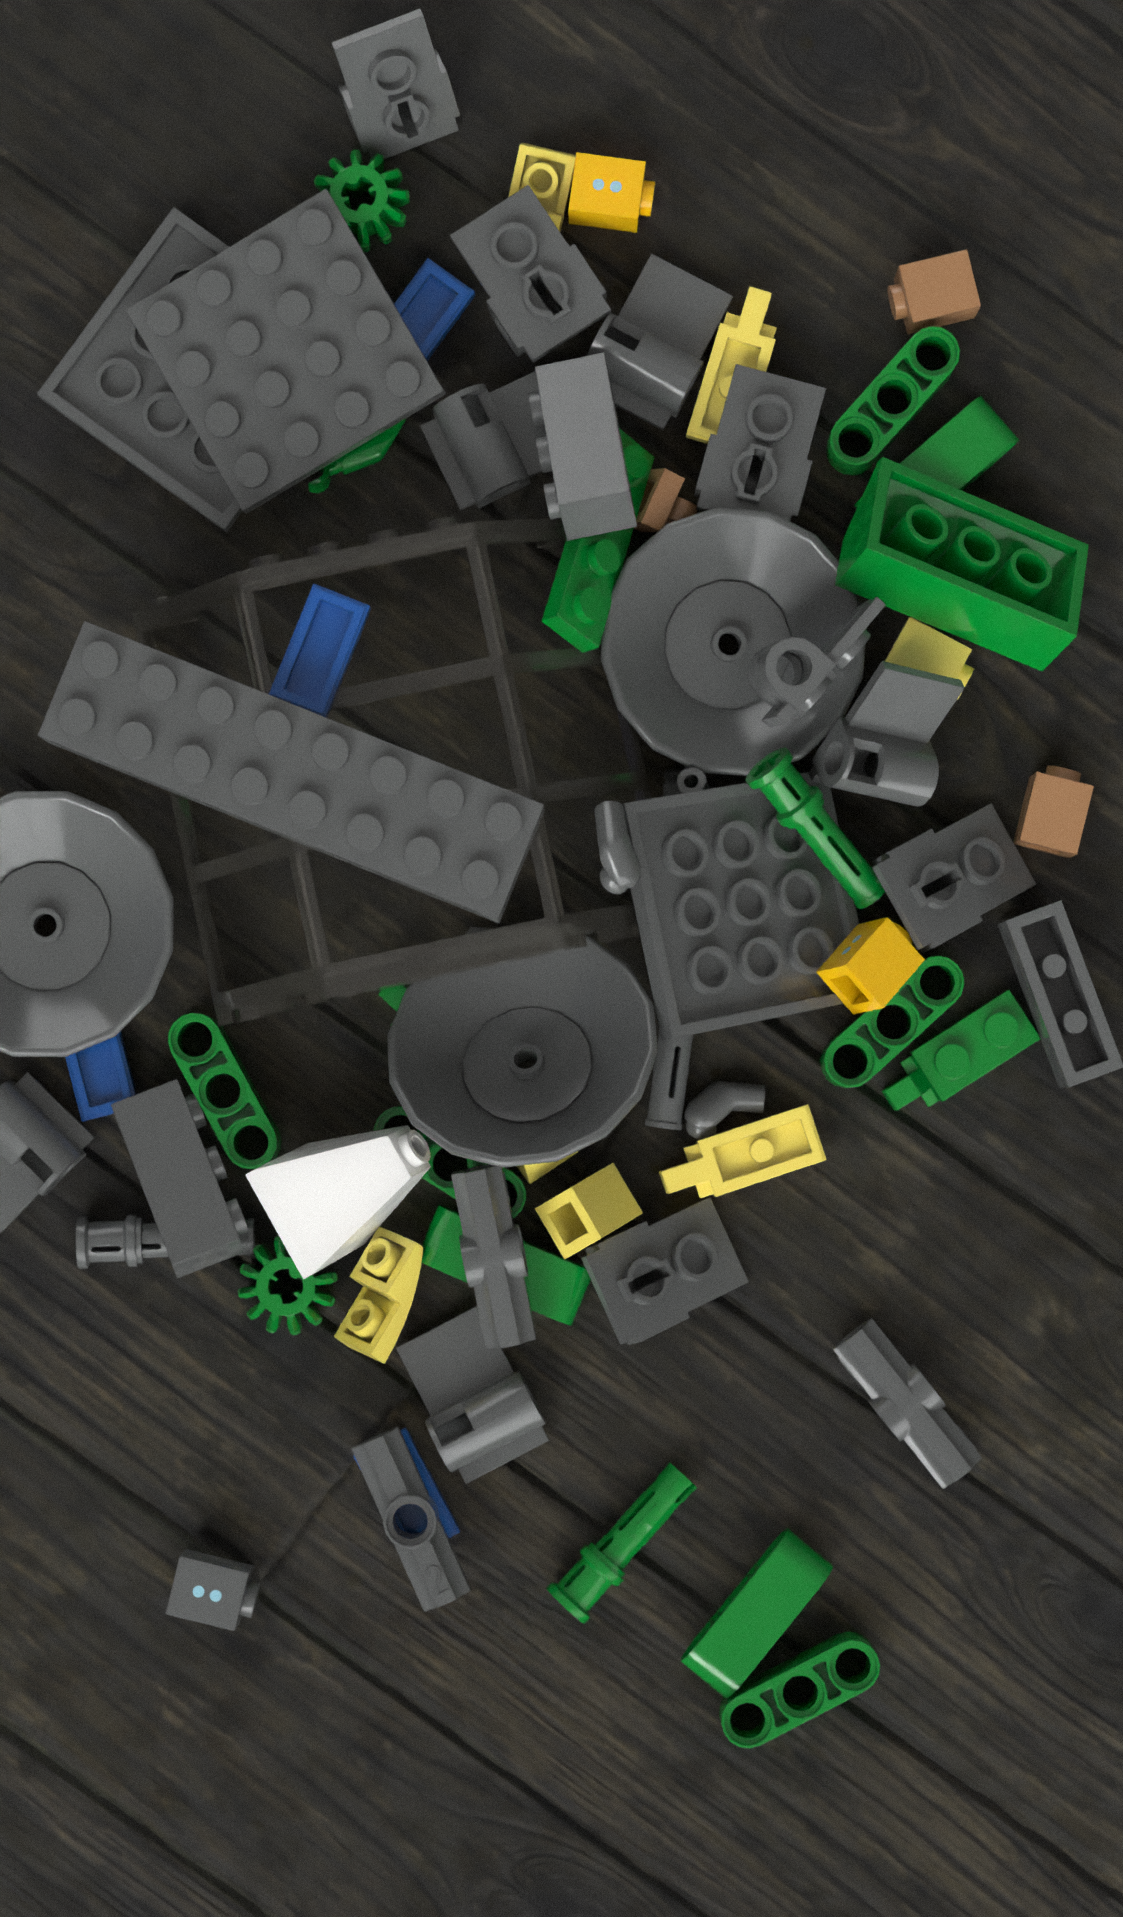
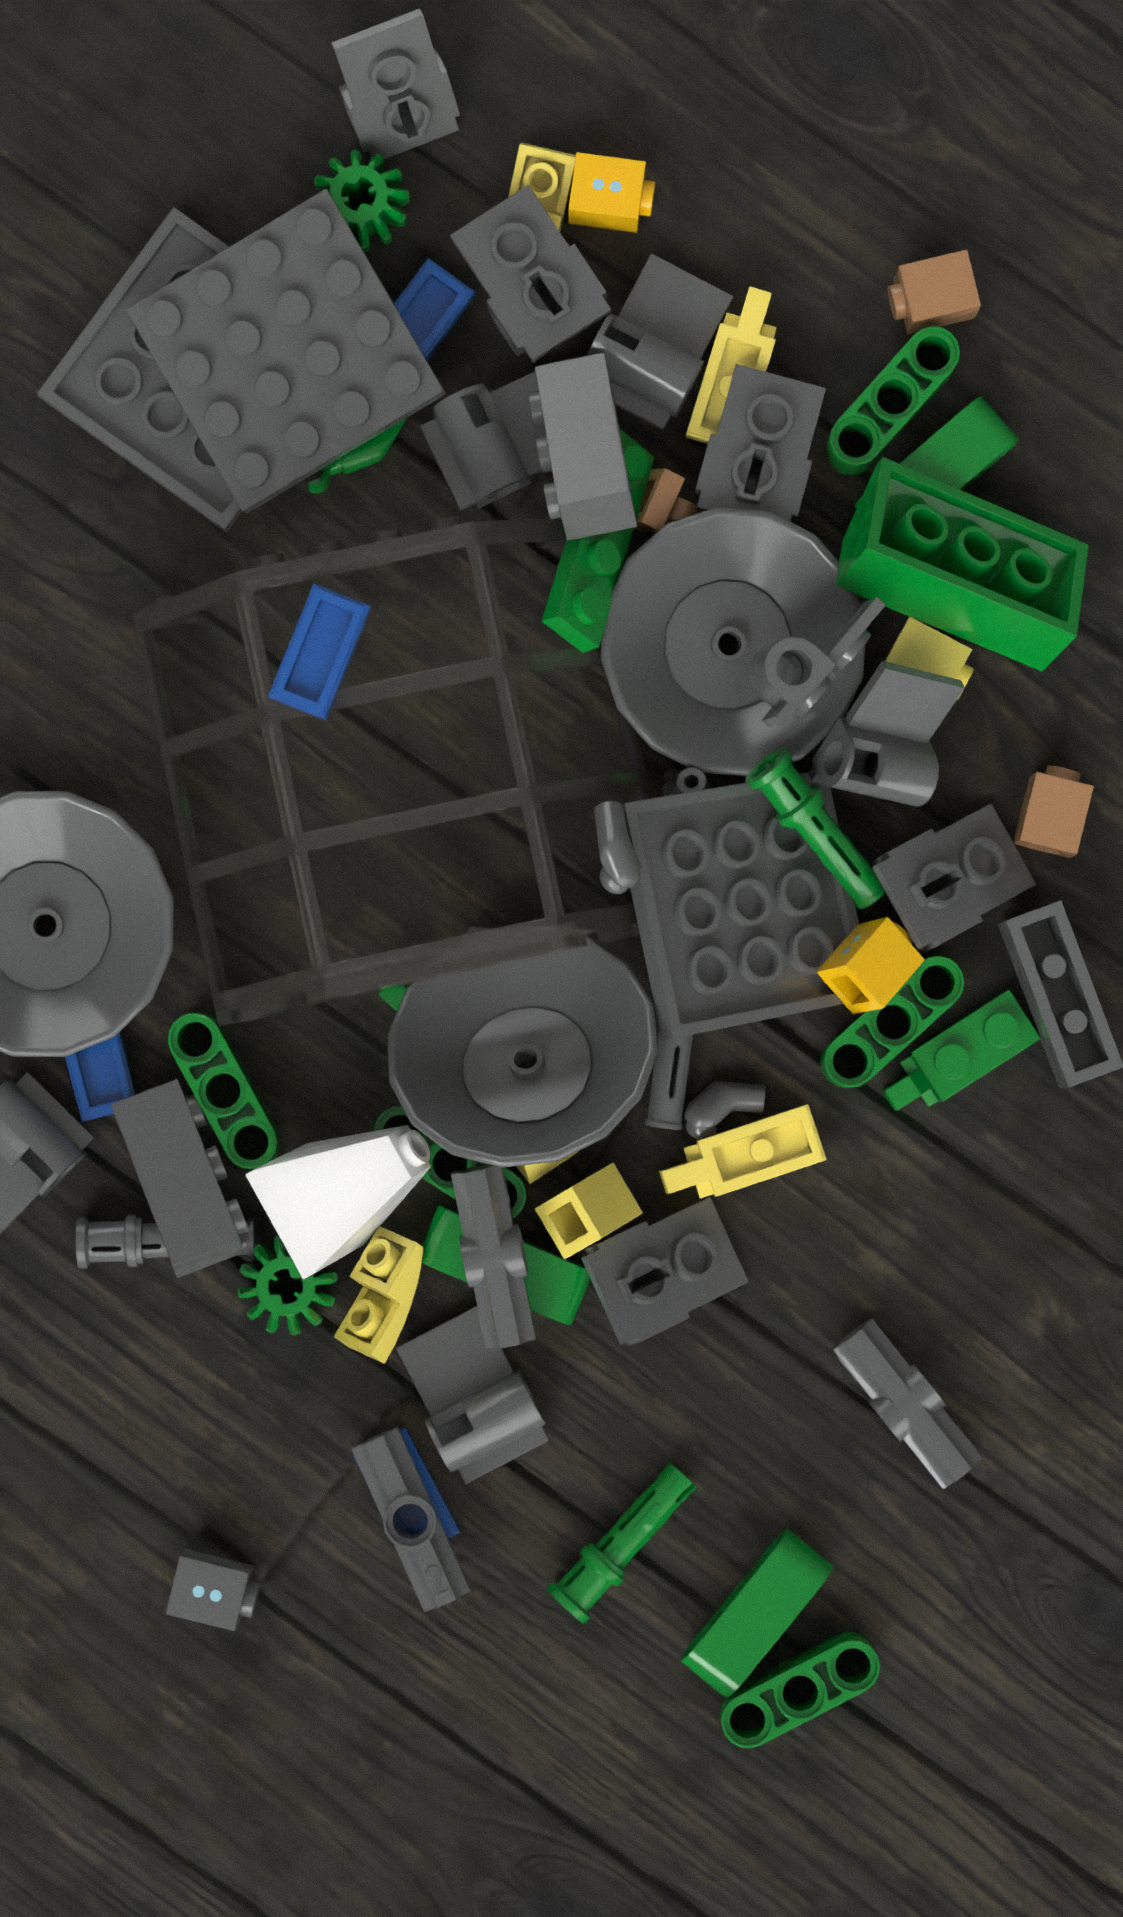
dark grey brick [38,621,545,923] -> none

